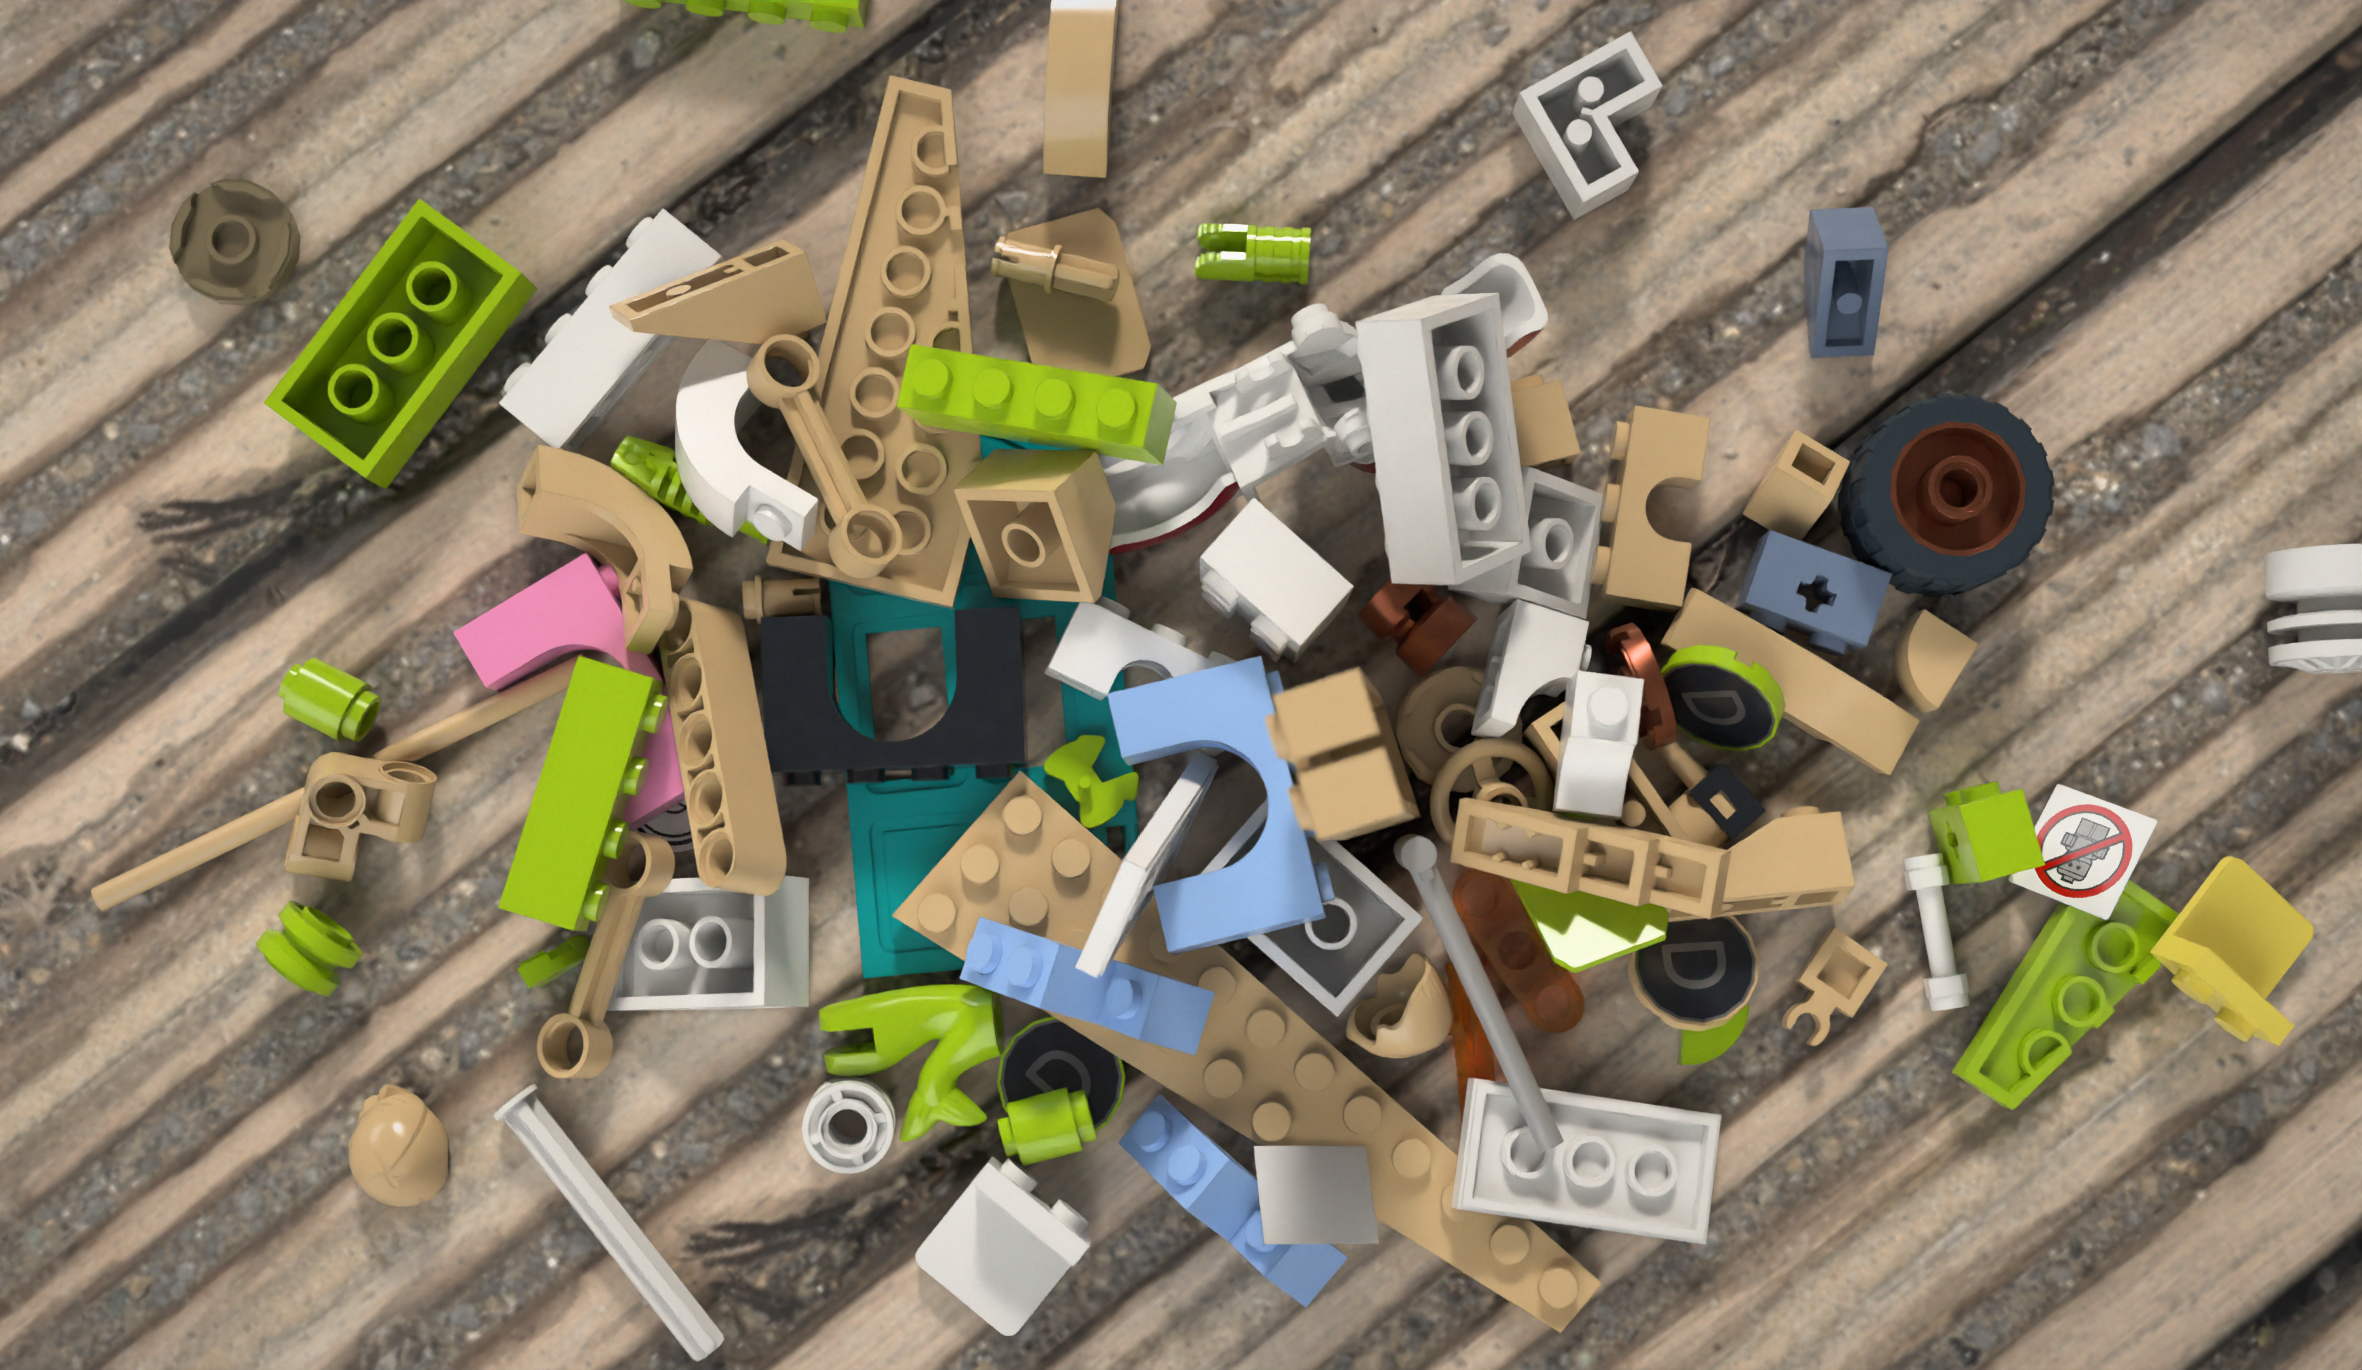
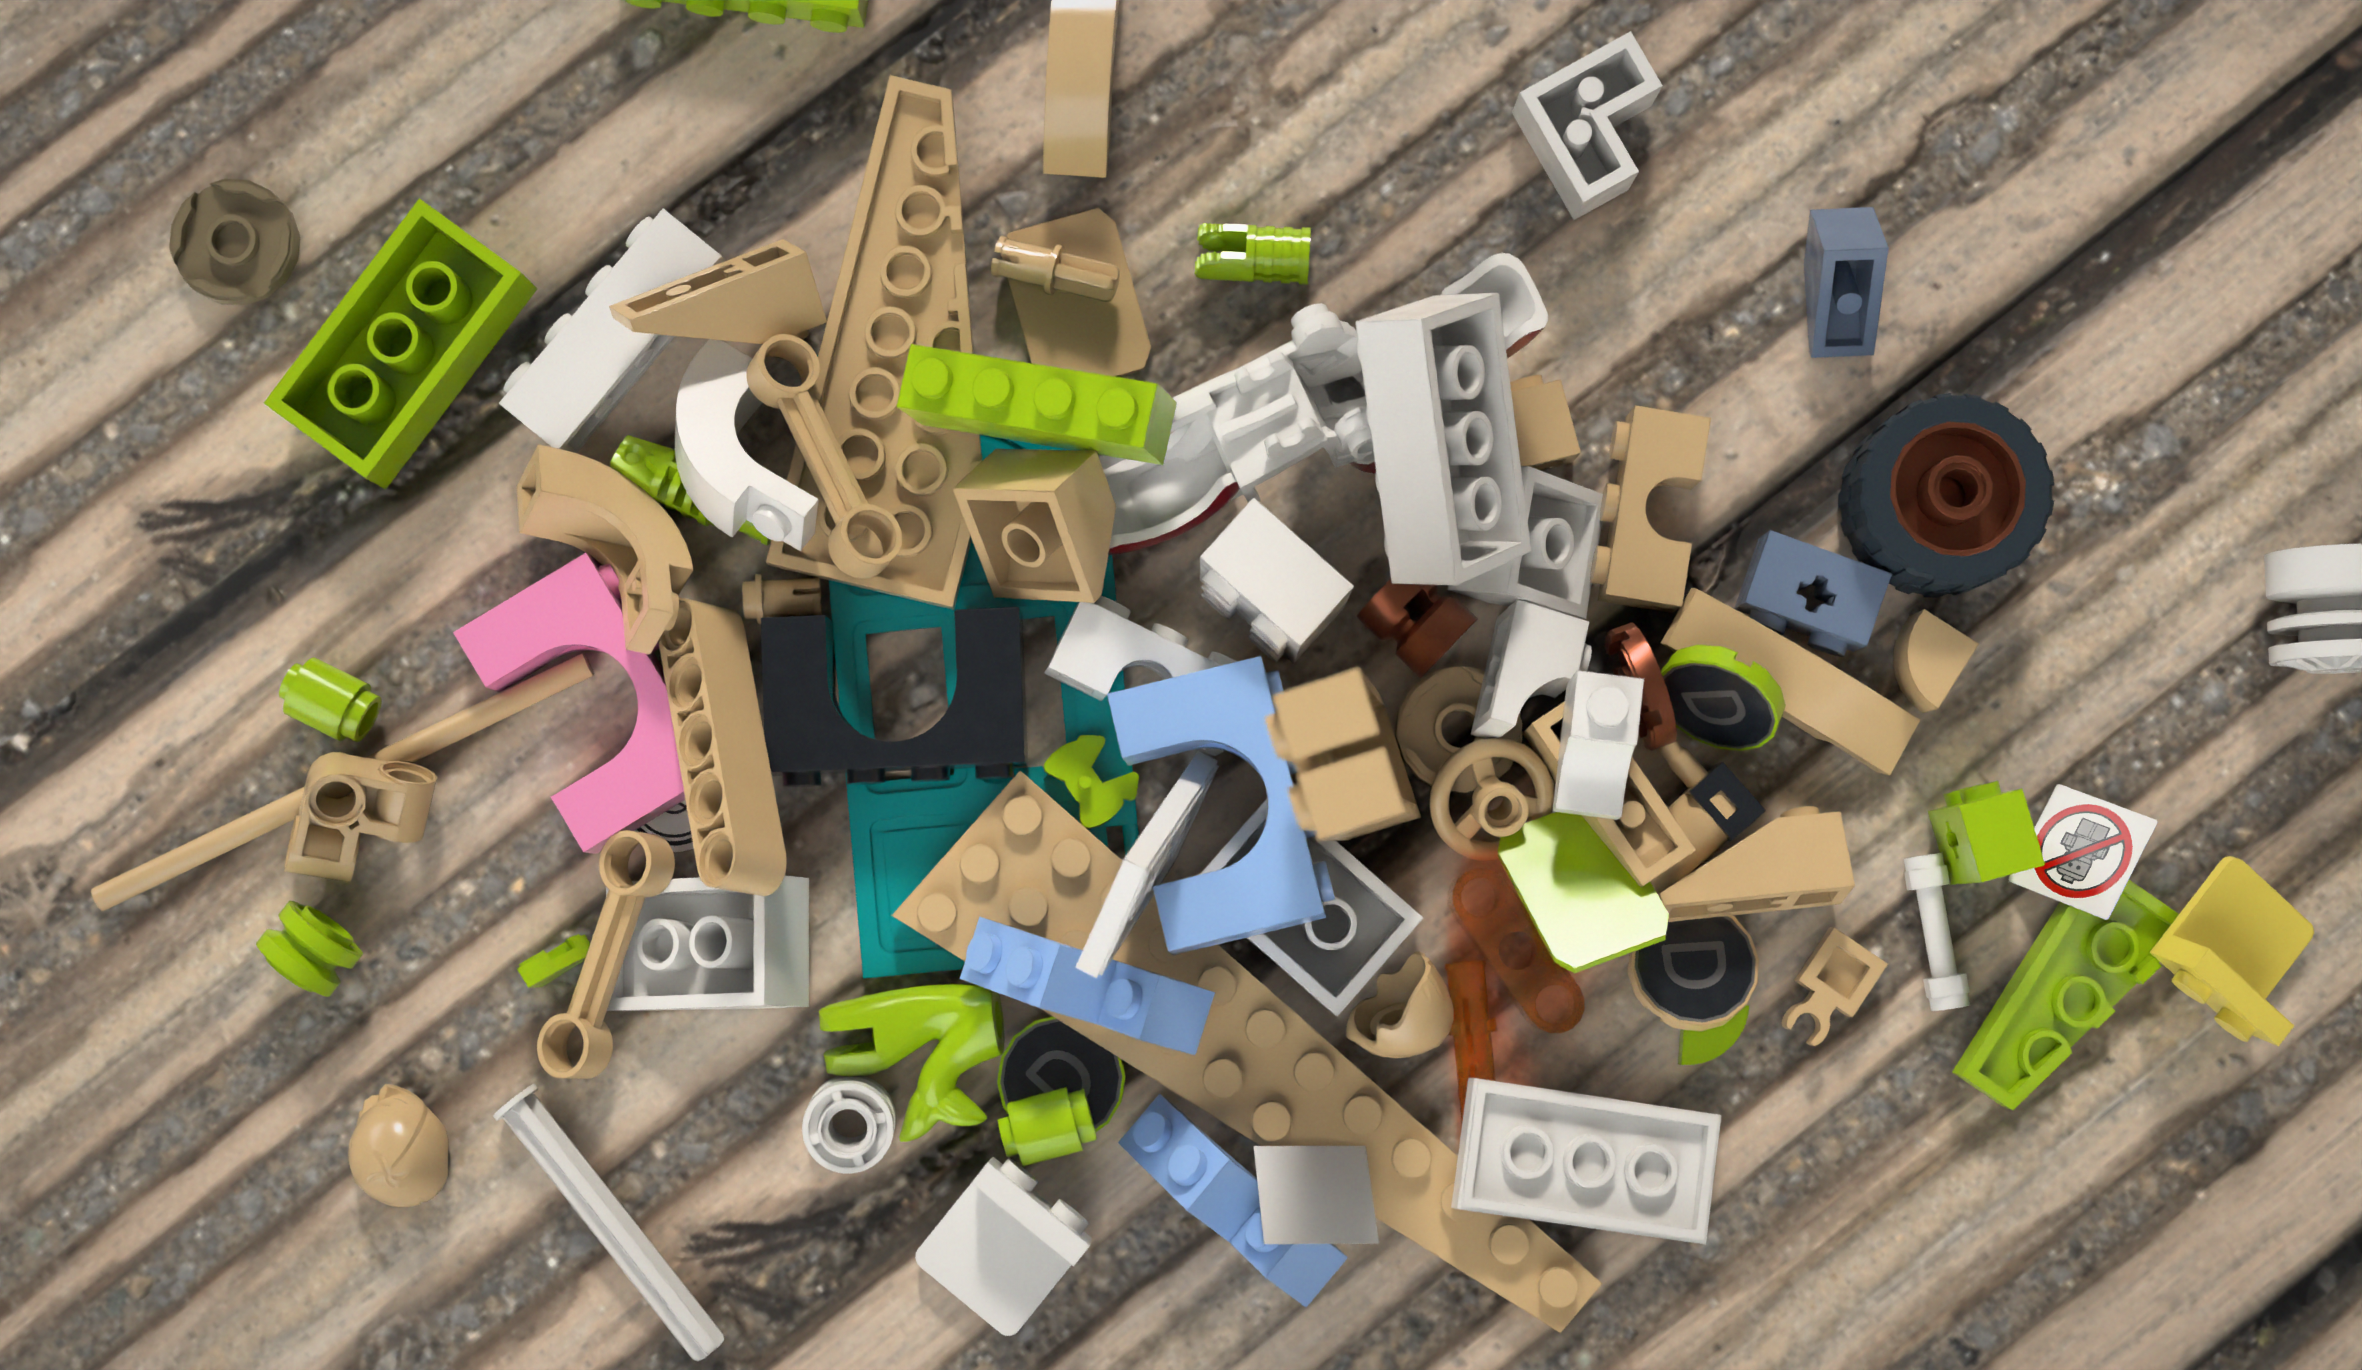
lime brick [498,655,669,931] -> none
light grey bar [1393,834,1564,1152] -> none
tan slope [1450,798,1731,919] -> none
tan brick [1743,429,1850,541] -> none

